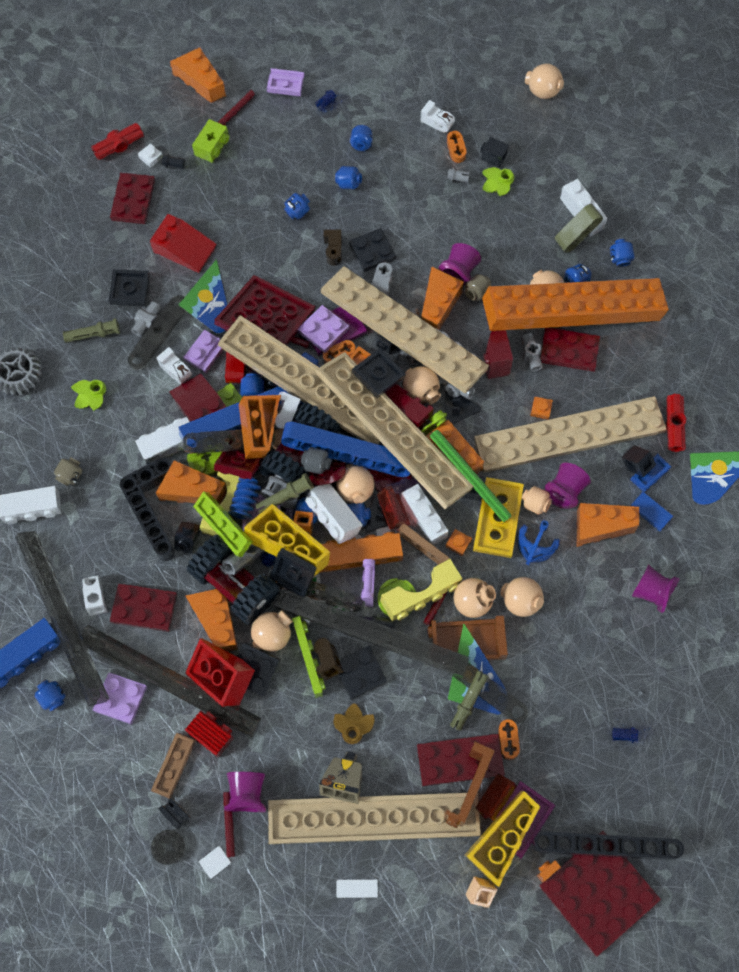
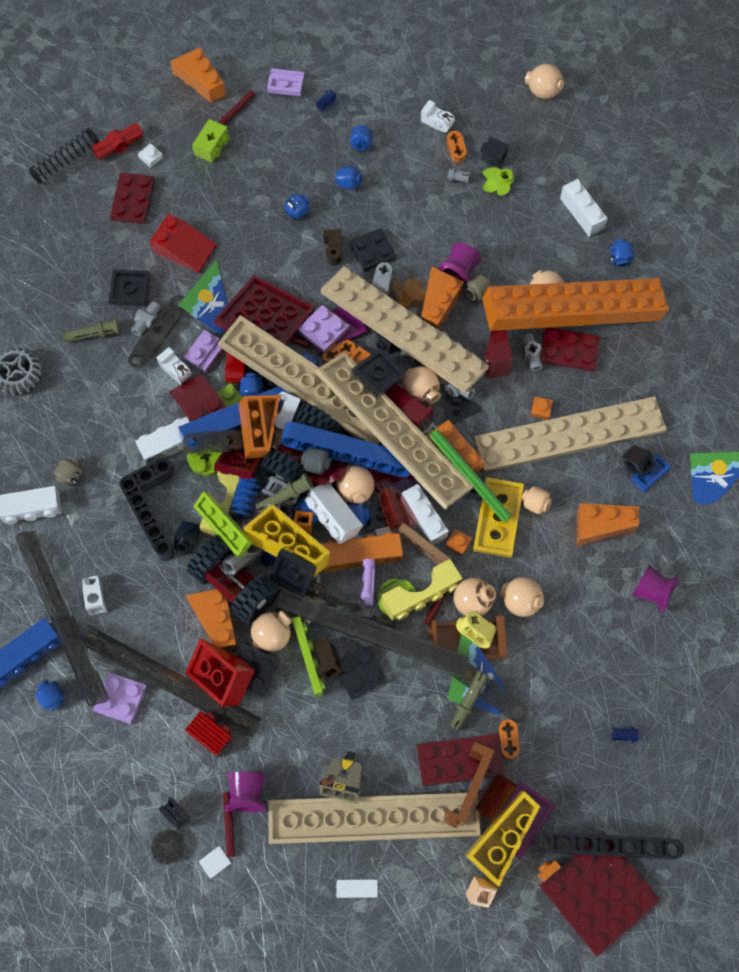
lime plate [71,380,106,411] -> none
dark red plate [110,584,177,632] -> none
medium nougat tile [151,732,196,798] -> none
orange wedge [156,460,227,504] -> none
black pin [162,154,185,169] -> none
pearl gold plate [333,703,374,744] -> none
lime plate [421,410,447,436] -> none
blue helmet [517,520,560,565] -> none
magenta hat [545,463,591,509] -> none
olive beam [555,204,603,253] -> none
blue head [564,264,591,283] -> none
blue tile [630,492,673,531] -> none
red piece [666,394,687,452] -> none
none -> black piece [29,128,99,184]
none -> clear orange plate [392,278,426,306]
none -> light yellow piece [456,611,497,649]

